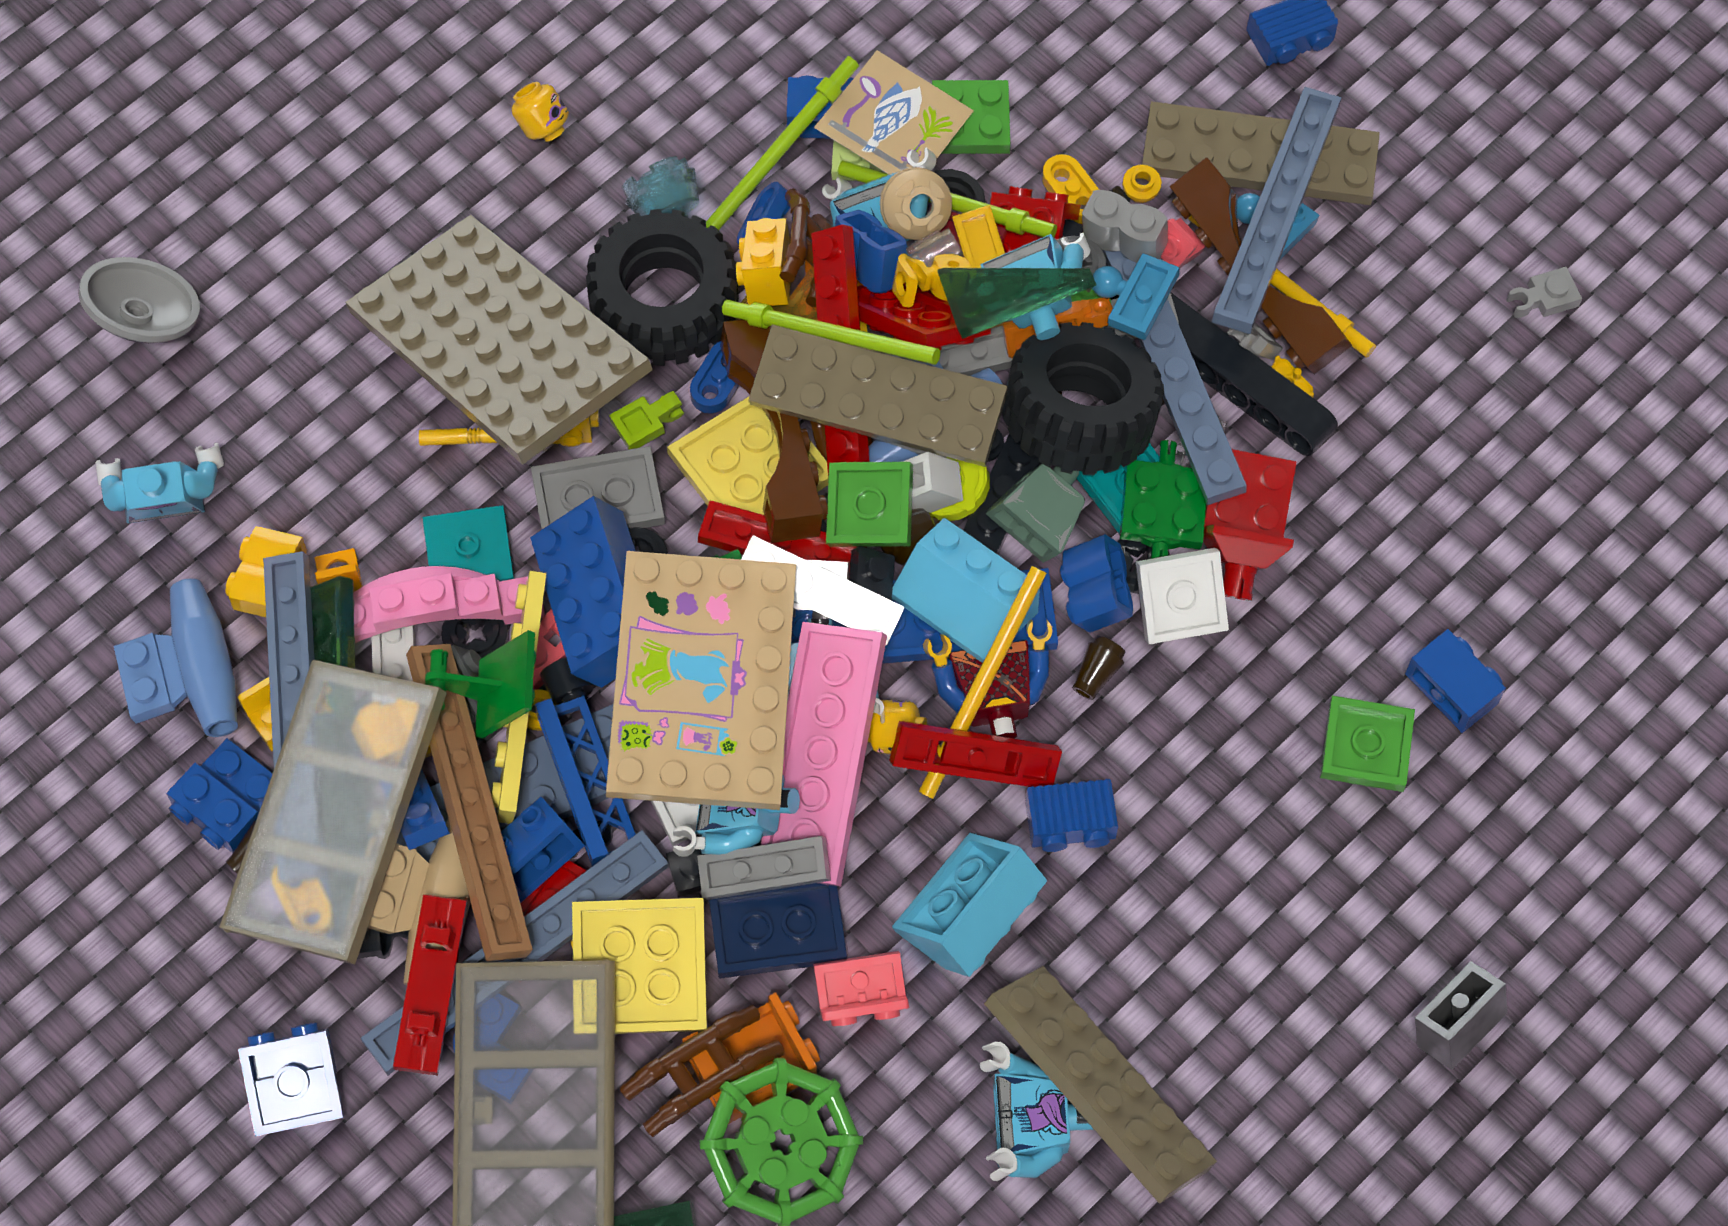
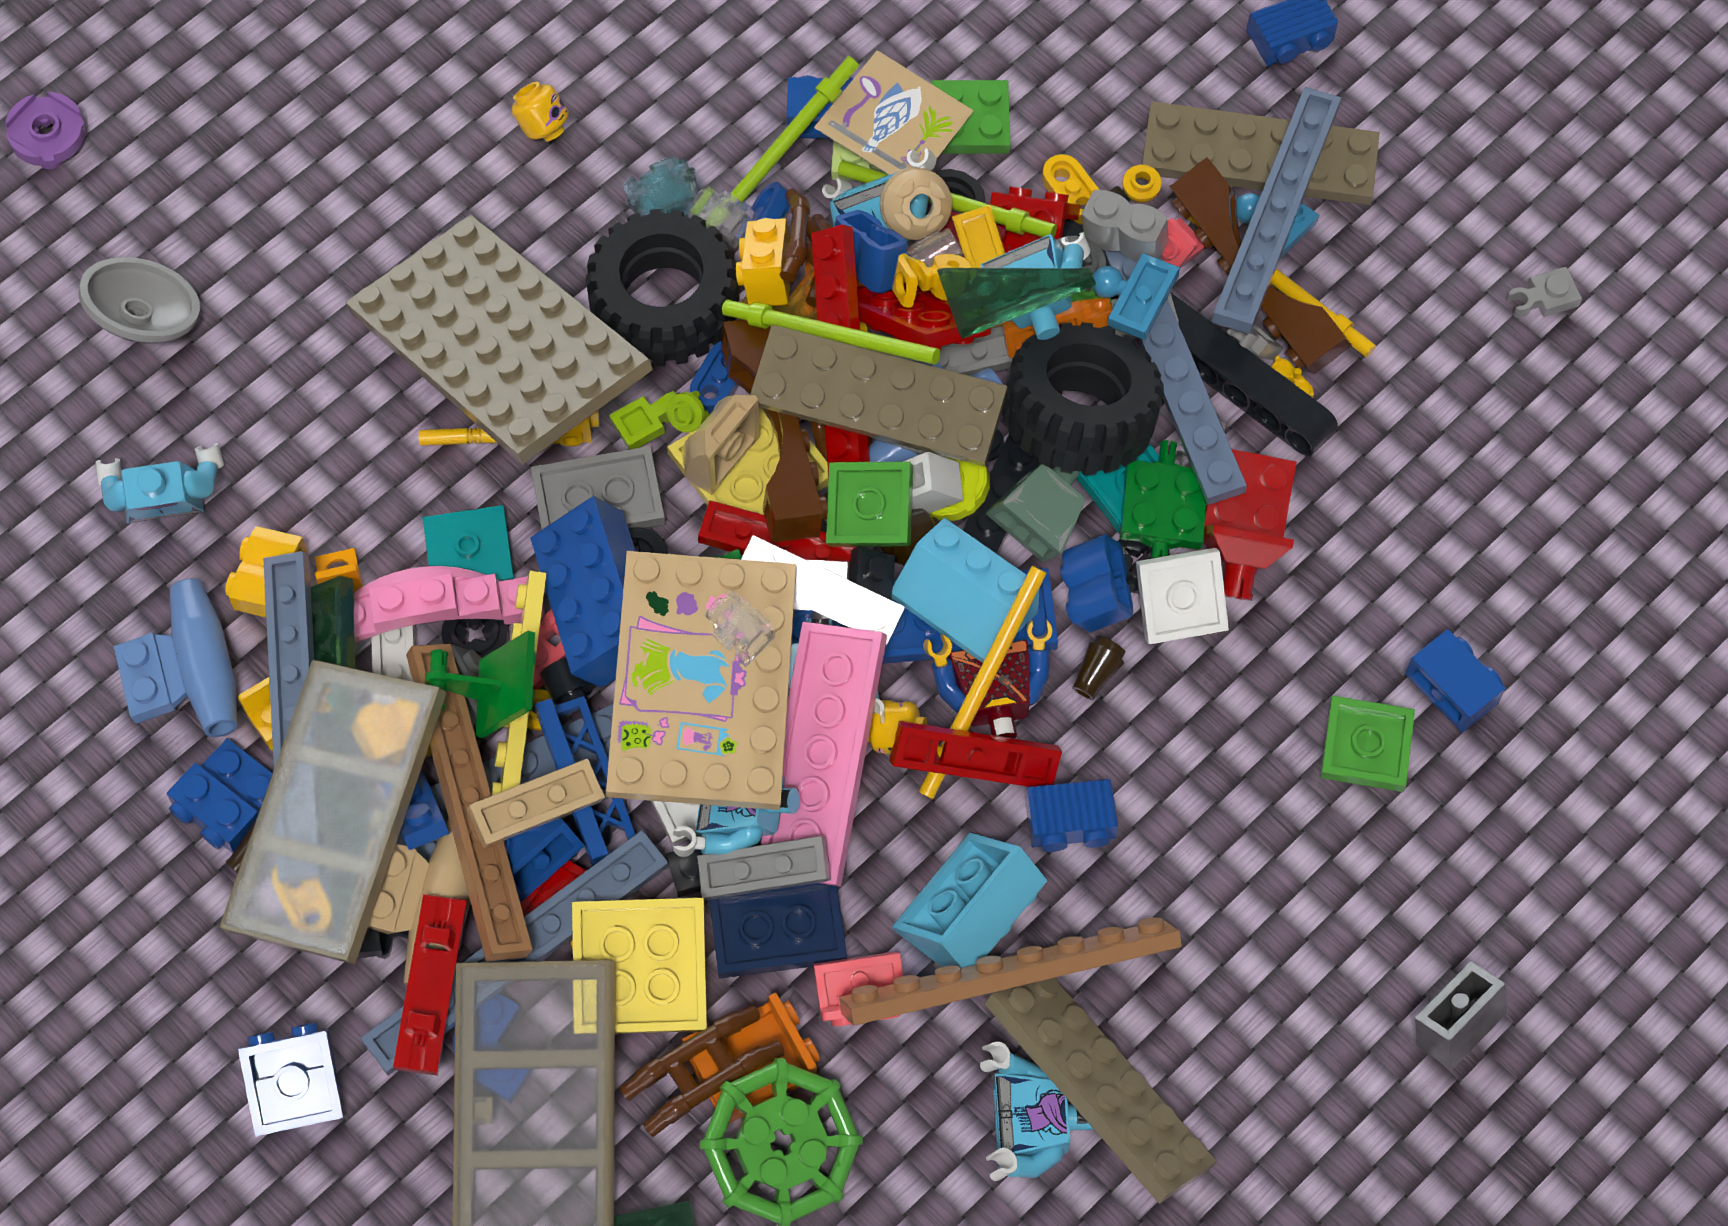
none -> medium lavender plate [6,92,87,169]
none -> tan plate [467,758,605,848]
none -> lime plate [666,391,709,433]
none -> tan slope [682,394,760,495]
none -> clear brick [690,186,758,248]
none -> clear brick [705,590,775,667]
none -> medium nougat plate [839,917,1182,1026]

